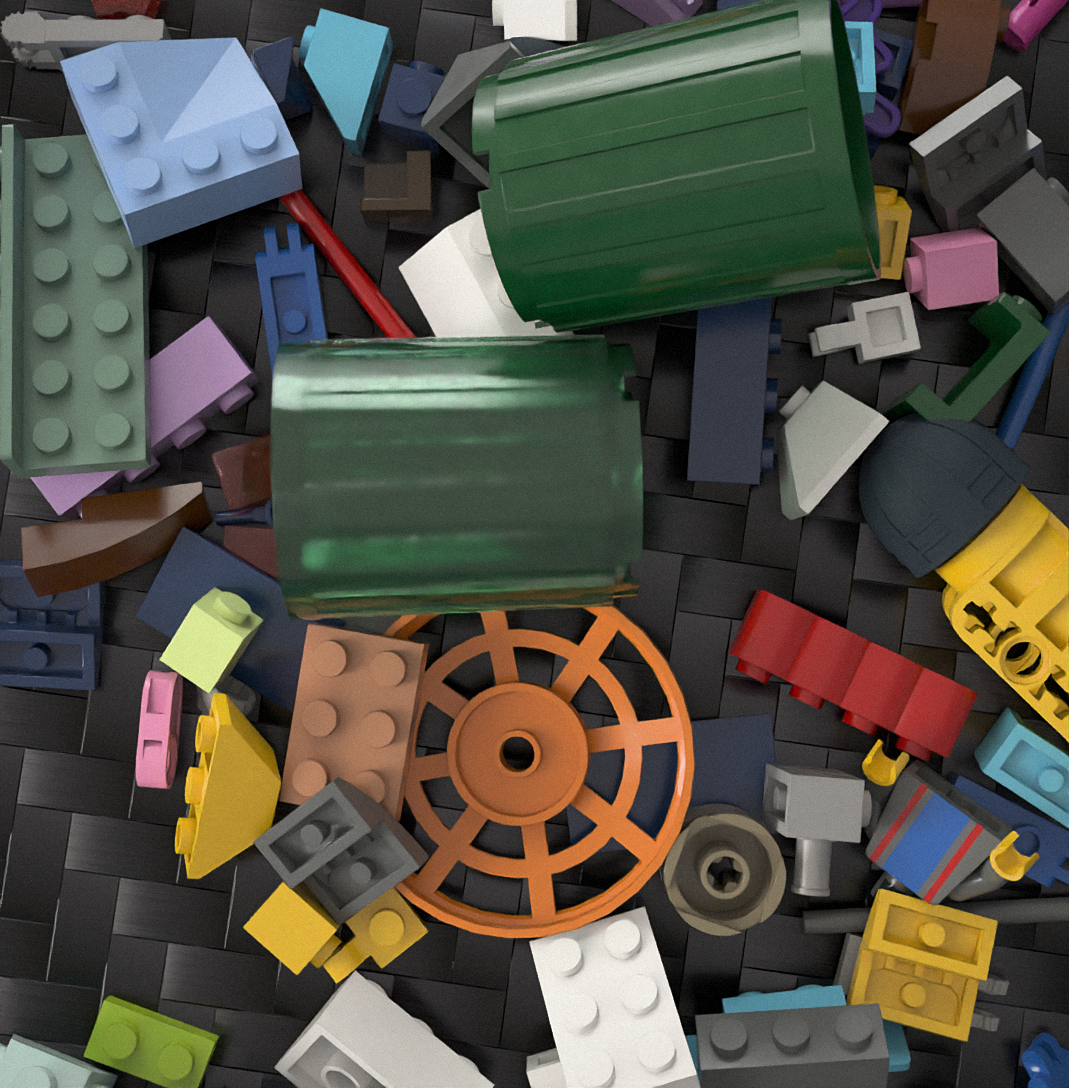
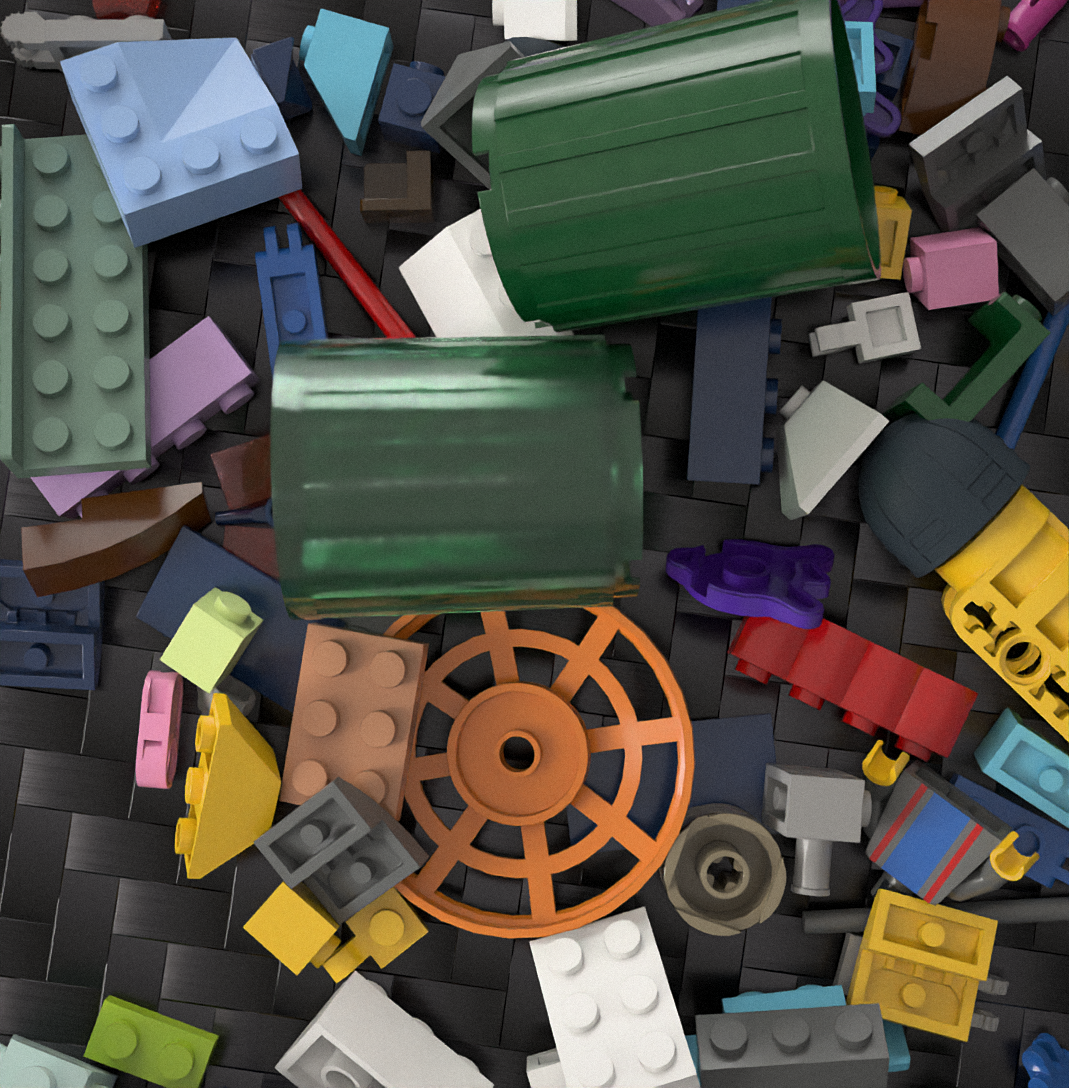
none -> dark purple tile [665,539,835,629]

